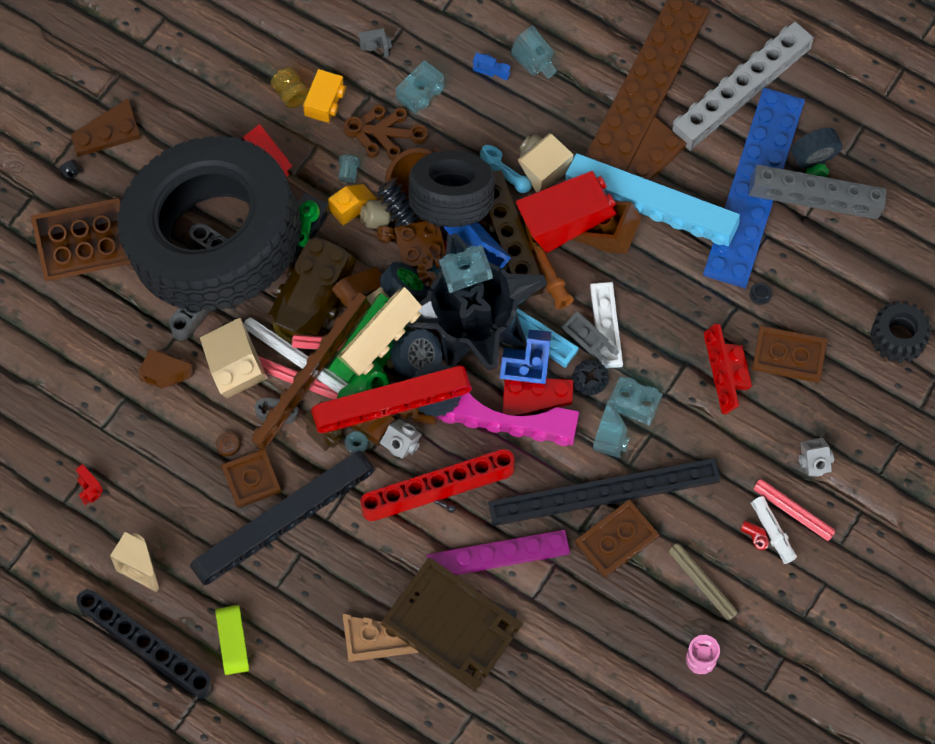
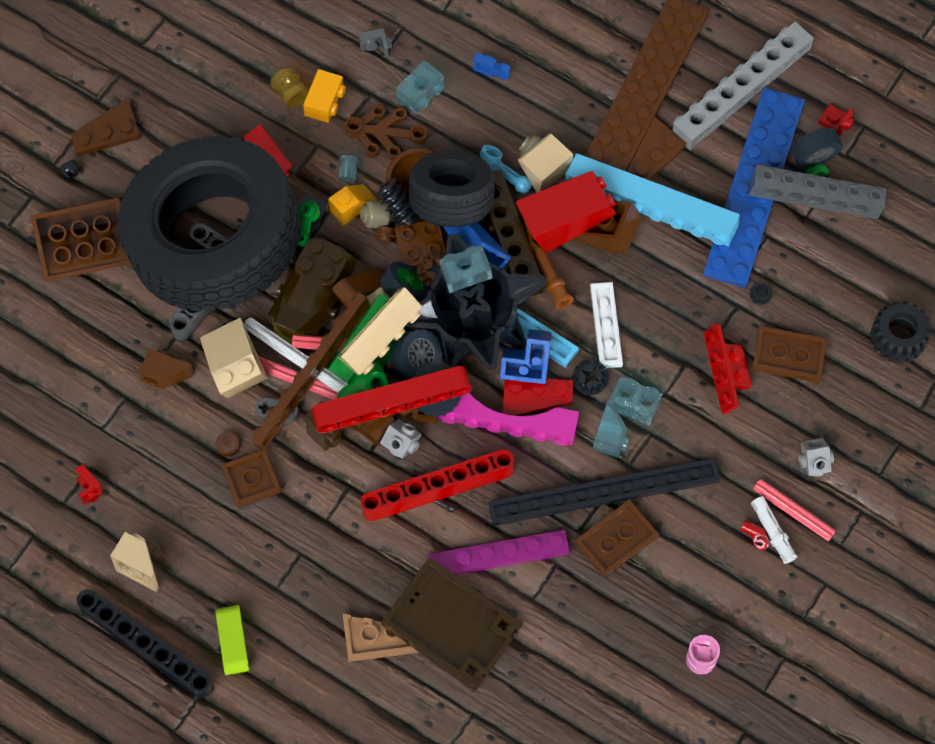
black beam [190,450,375,585] -> none
clear light blue plate [345,432,368,454] -> none
clear light blue torso [511,25,557,79] -> none
dark grey hinge [561,311,619,366] -> none
dark tan axle [669,543,737,620] -> none
none -> red bracket [818,104,855,136]

